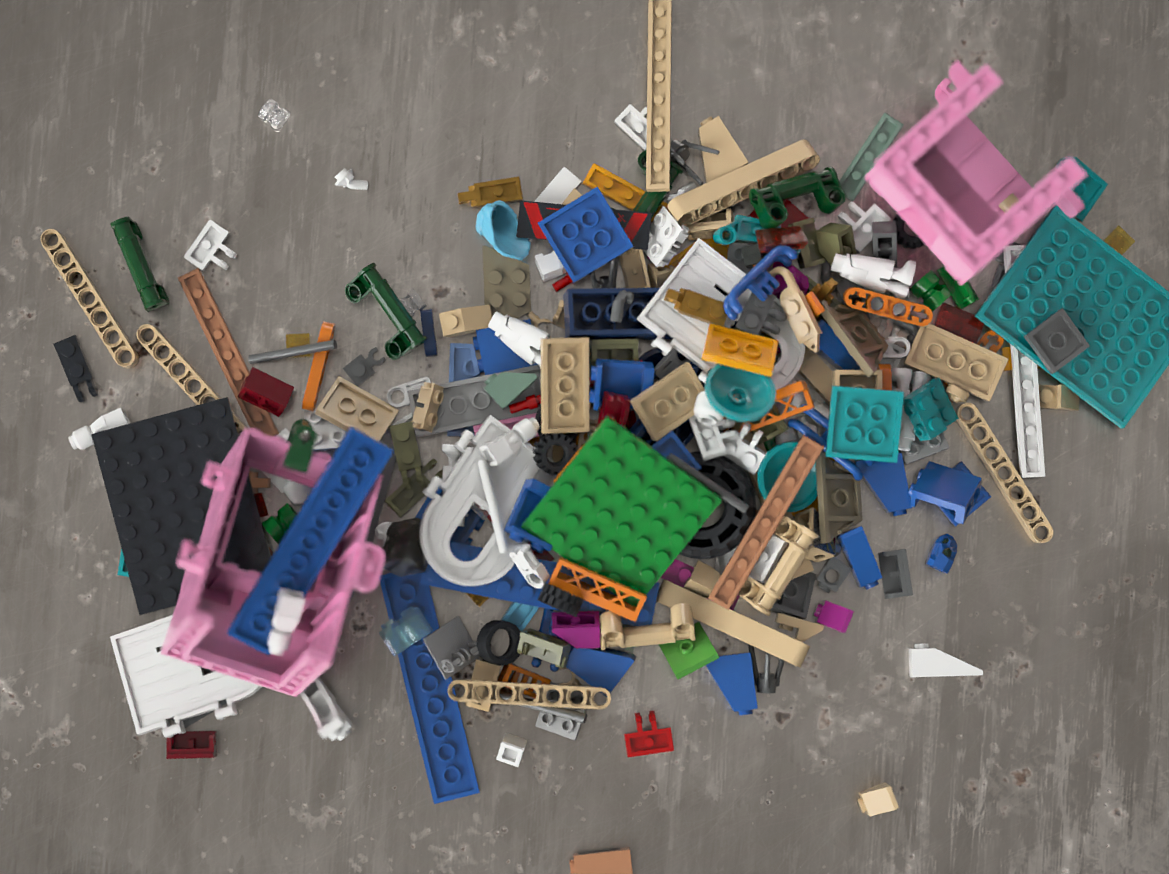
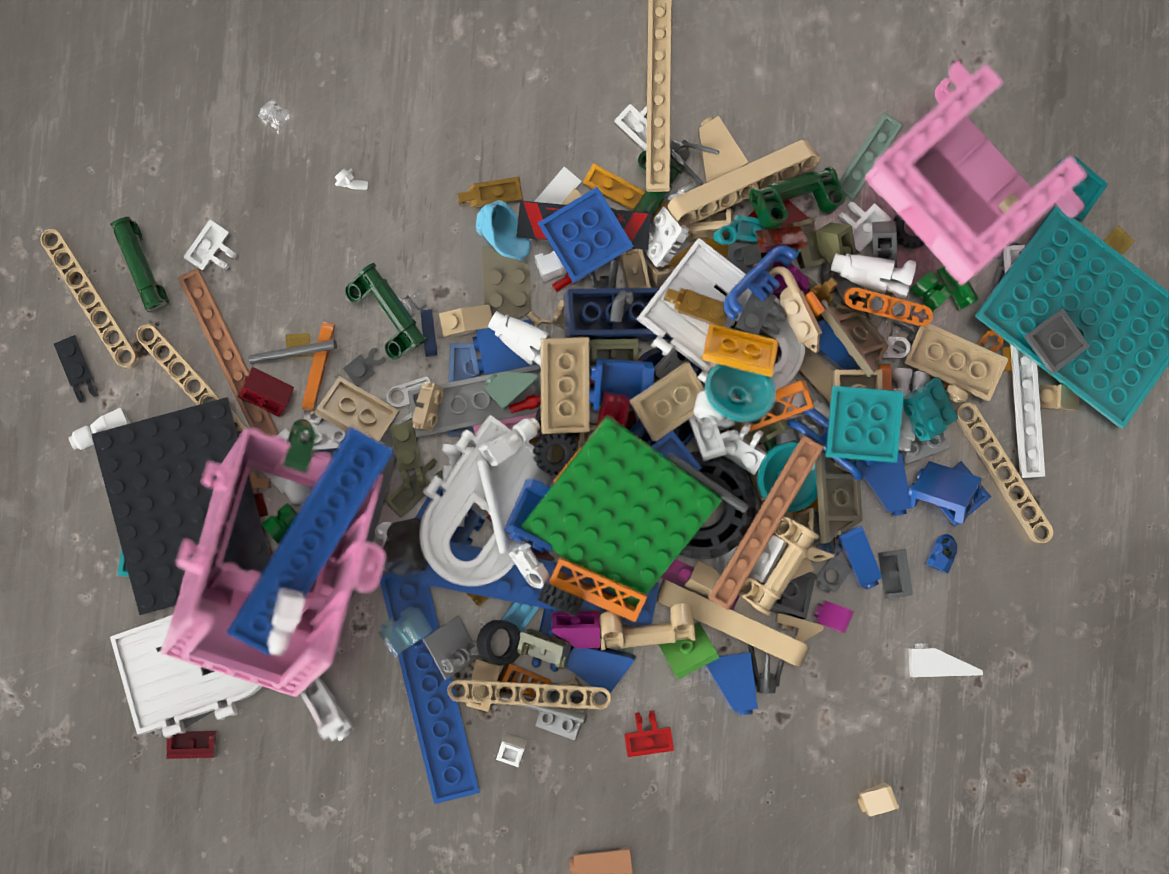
clear red slope [934,303,984,344] -> none

